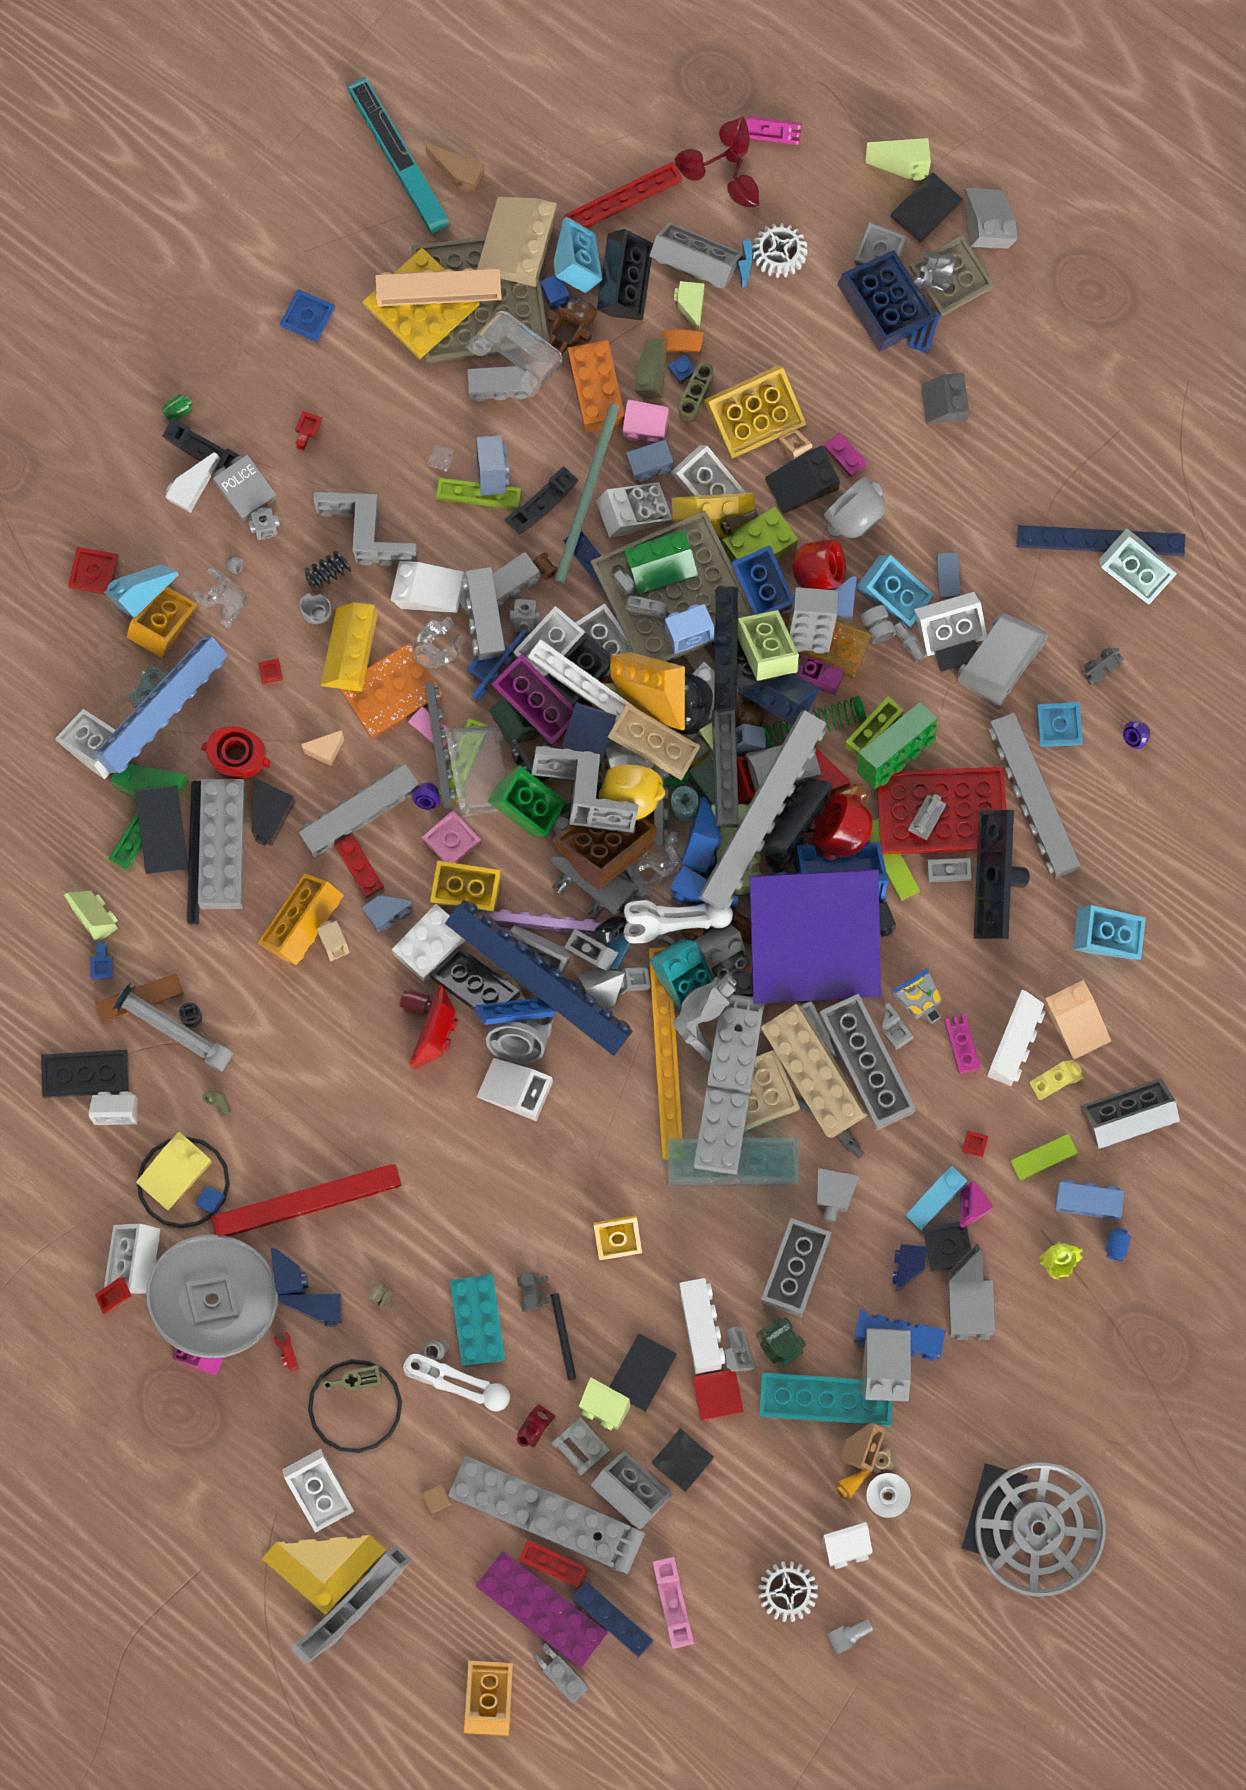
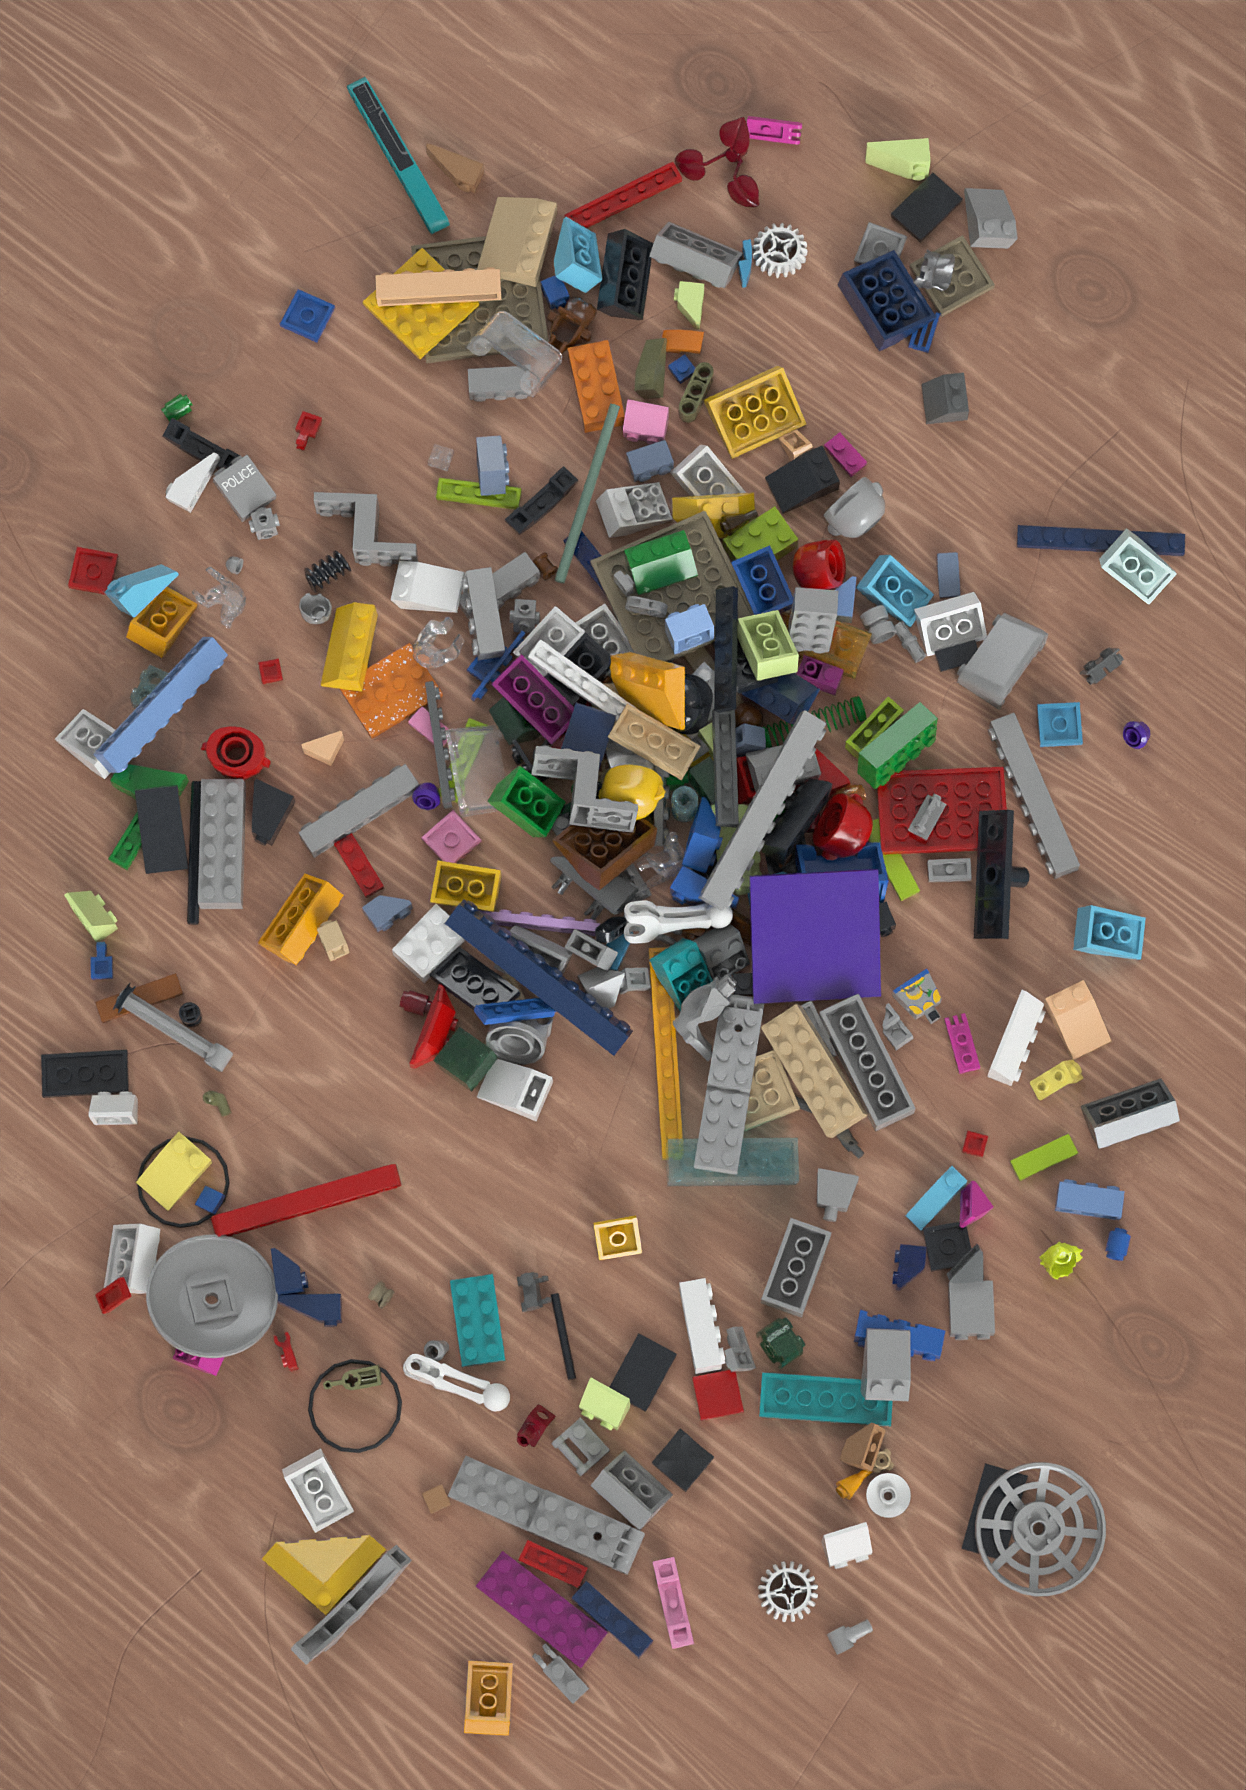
none -> clear green brick [433,1027,498,1092]

